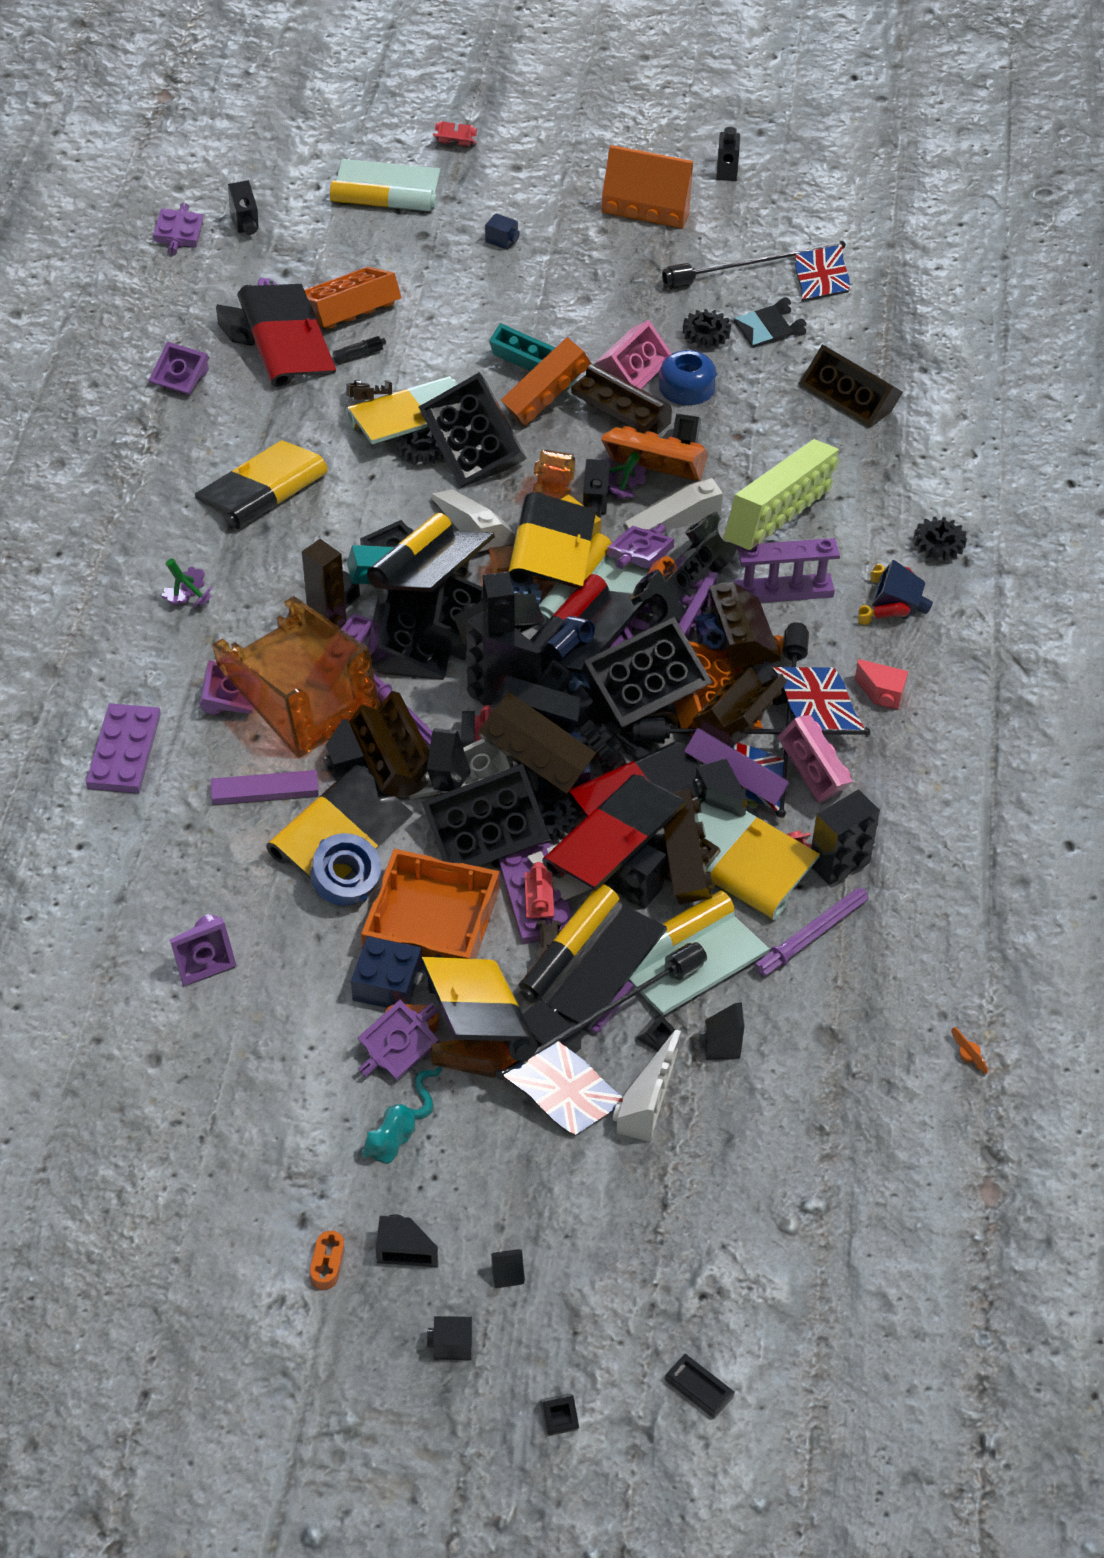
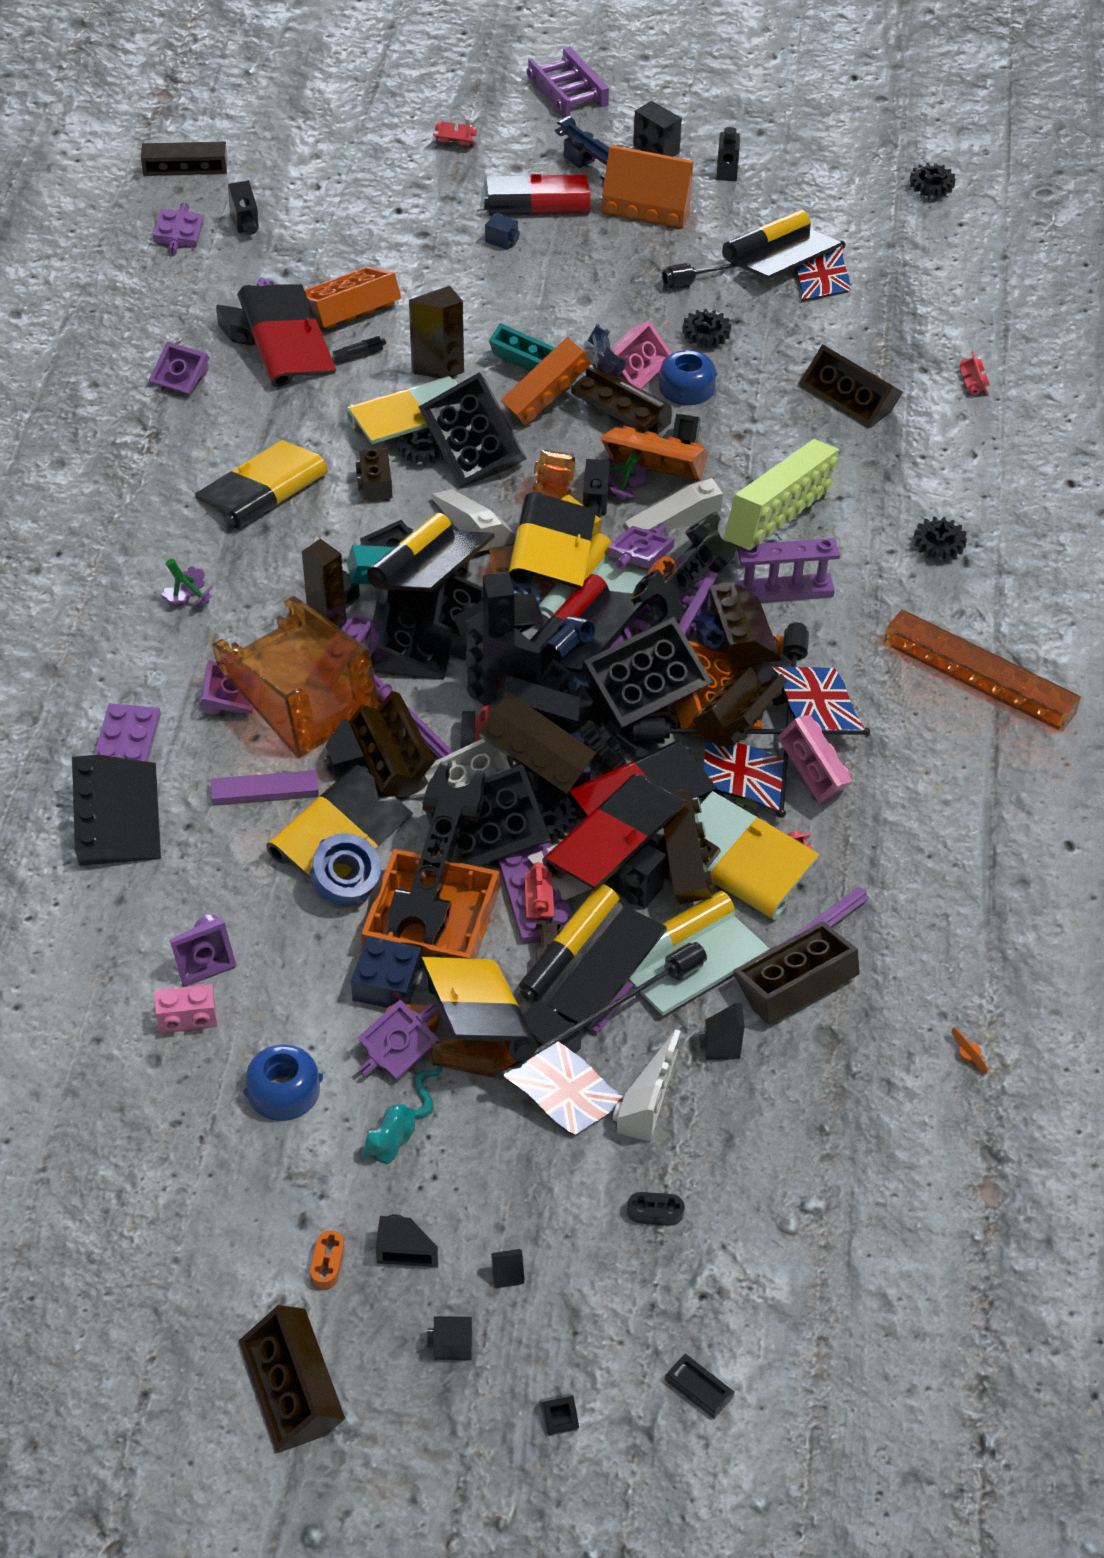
light aqua door [330,159,441,211] -> none
dark brown piece [346,380,392,400] -> none
black slope [427,728,471,792] -> none
black slope [636,1014,675,1052] -> none
medium lavender tile [684,728,790,805] -> none
black slope [693,758,747,816] -> none
black flag [734,297,807,348] -> none
black brick [811,789,880,886] -> none
coral slope [855,659,908,710] -> none
dark blue torso [858,560,933,625] -> none
none -> black slope [72,754,161,866]
none -> dark brown brick [141,141,228,176]
none -> bright pink brick [155,984,217,1033]
none -> dark brown slope [239,1305,346,1452]
none -> blue piece [243,1044,323,1121]
none -> dark brown brick [355,448,393,500]
none -> black piece [387,761,486,946]
none -> dark brown slope [409,285,464,379]
none -> door [484,174,591,215]
none -> medium lavender fence [526,47,609,117]
none -> dark blue piece [555,116,609,180]
none -> dark blue brick [564,137,595,168]
none -> dark blue piece [588,324,627,375]
none -> black beam [627,1192,685,1225]
none -> black brick [633,101,682,157]
none -> black door [722,210,841,279]
none -> dark brown slope [733,921,860,1025]
none -> clear orange brick [884,609,1081,732]
none -> black gear [909,163,956,198]
none -> coral hinge [959,350,990,396]

